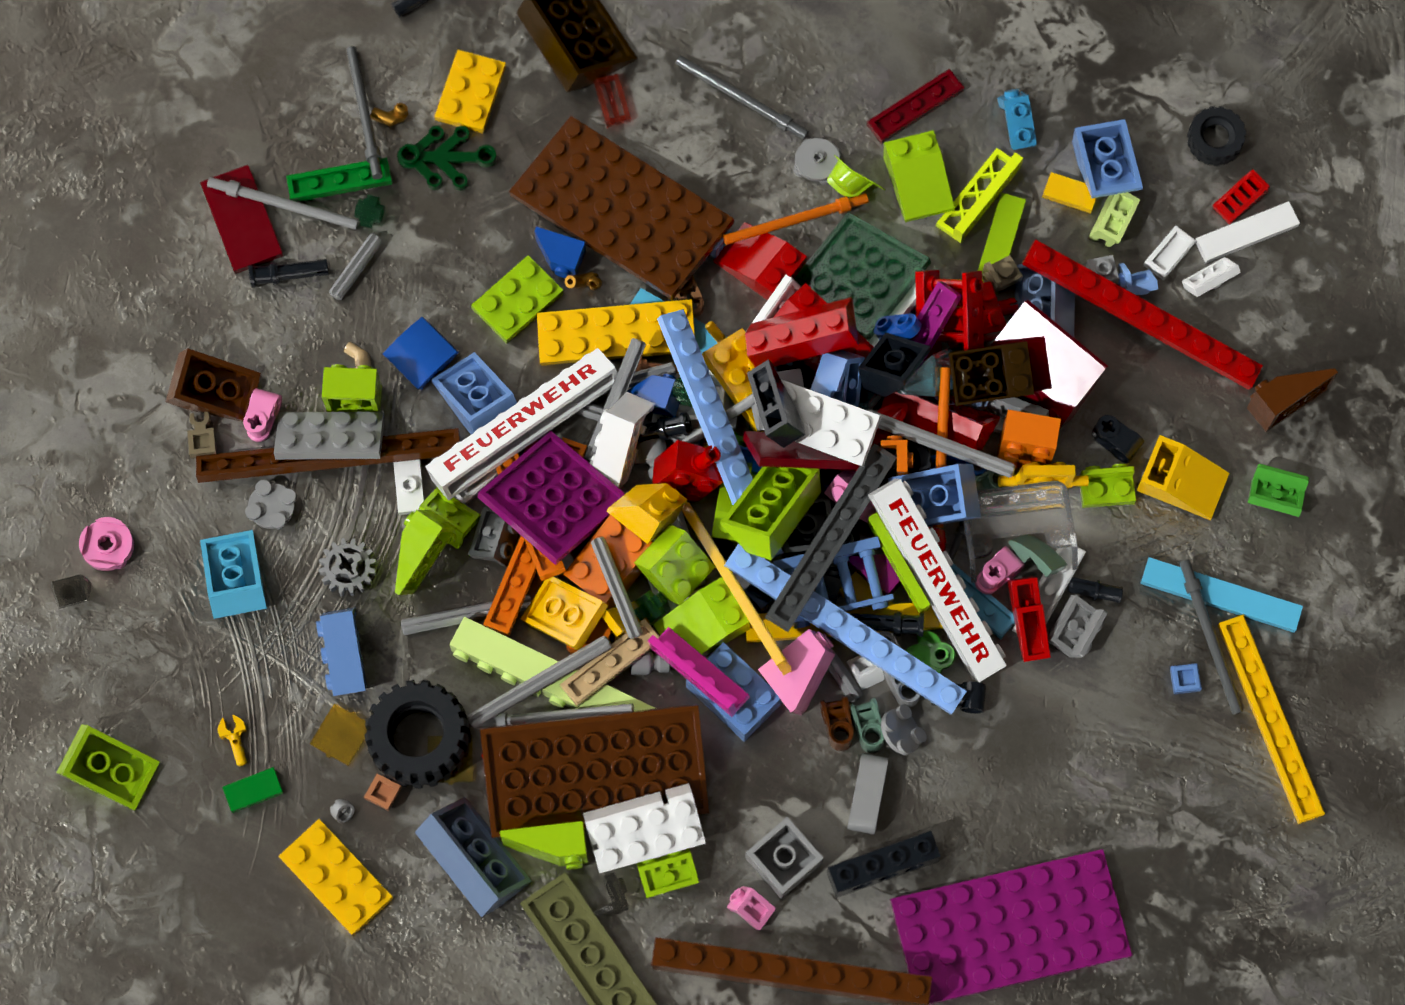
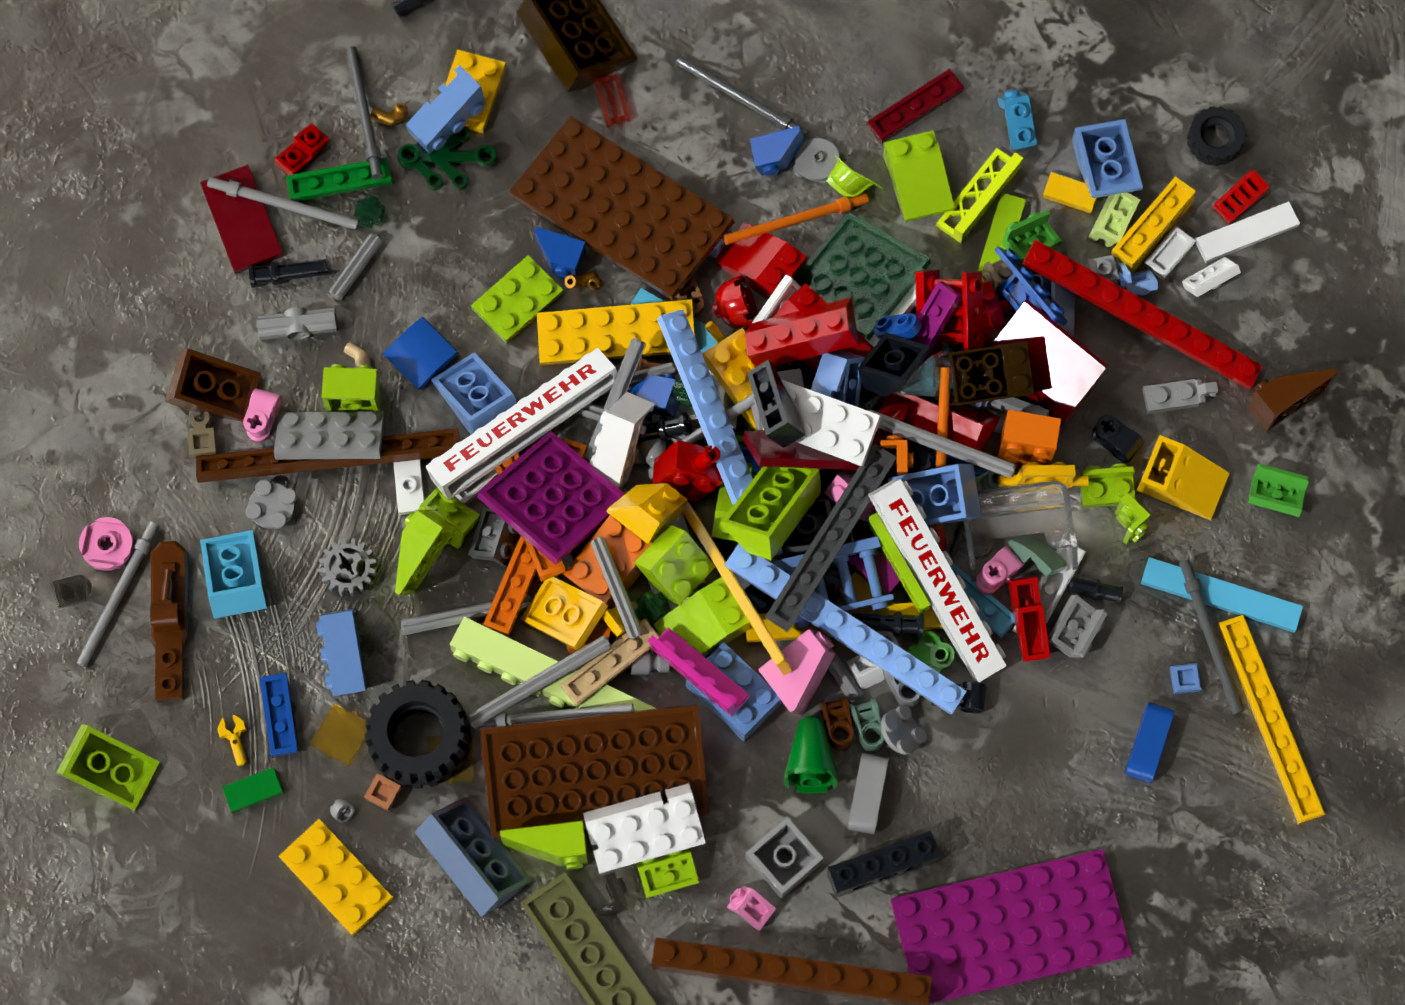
none -> light grey bar [76,521,159,668]
none -> reddish brown piece [150,541,189,701]
none -> light grey piece [256,308,338,340]
none -> blue plate [259,673,299,758]
none -> red slope [275,123,330,175]
none -> medium blue wedge [406,65,486,154]
none -> red cylinder [712,275,758,329]
none -> slope [750,126,806,176]
none -> green cone [784,715,838,794]
none -> blue bracket [994,247,1068,326]
none -> bright green bracket [1002,210,1062,265]
none -> yellow fence [1111,176,1196,274]
none -> lime bracket [1115,493,1150,545]
none -> blue beam [1125,702,1175,783]
none -> light grey hinge [1142,379,1218,414]

